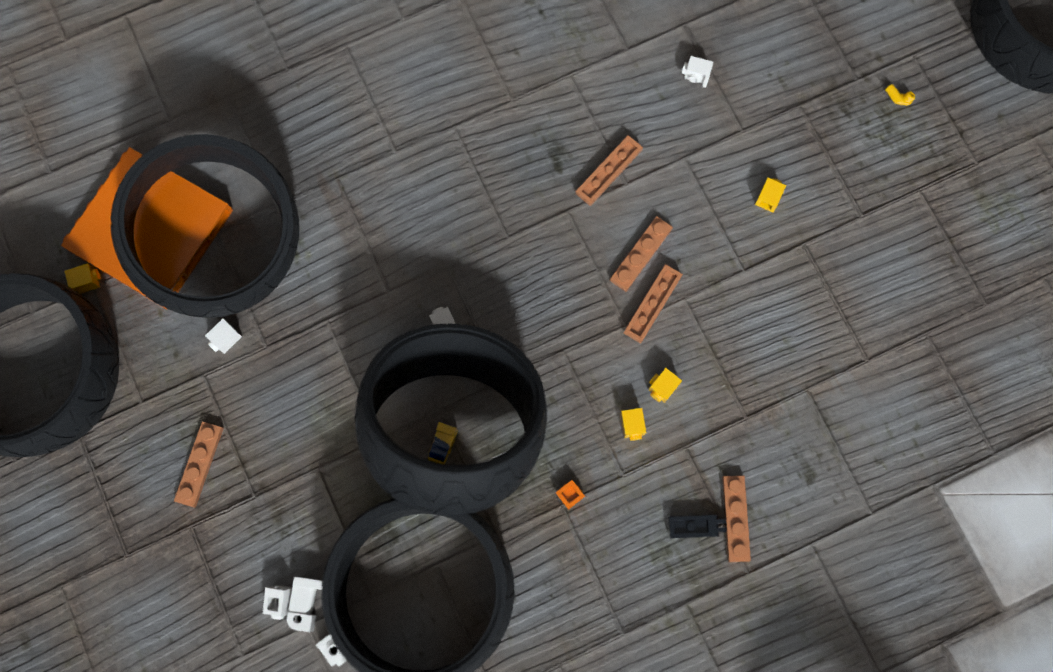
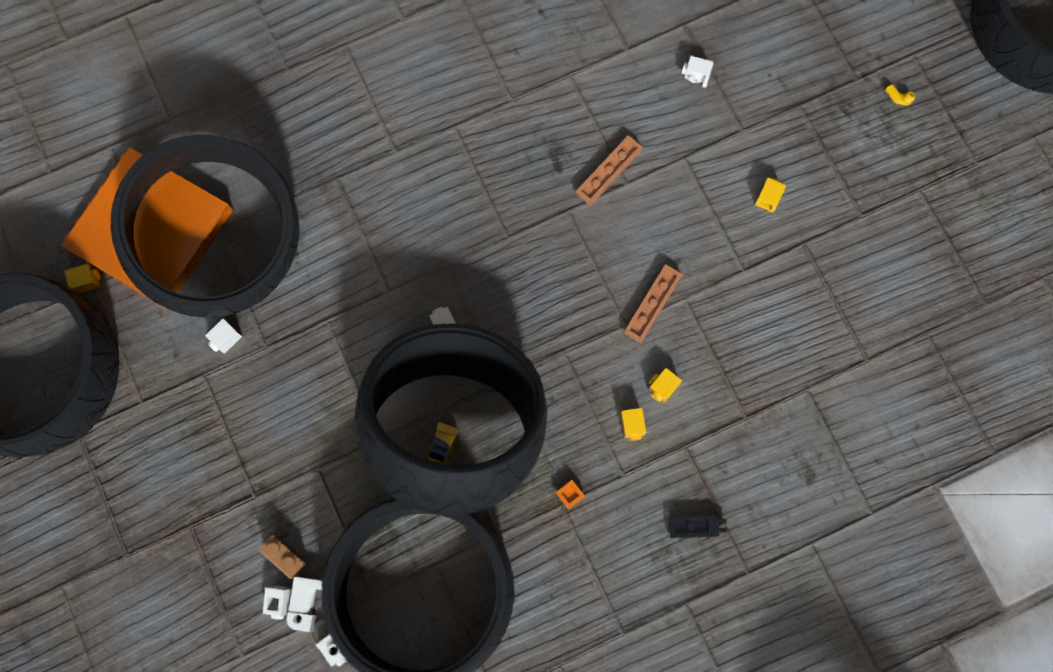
nougat plate [174,421,224,508] -> none
nougat plate [610,216,673,292] -> none
nougat plate [722,476,751,562] -> none
none -> medium nougat brick [259,535,308,579]

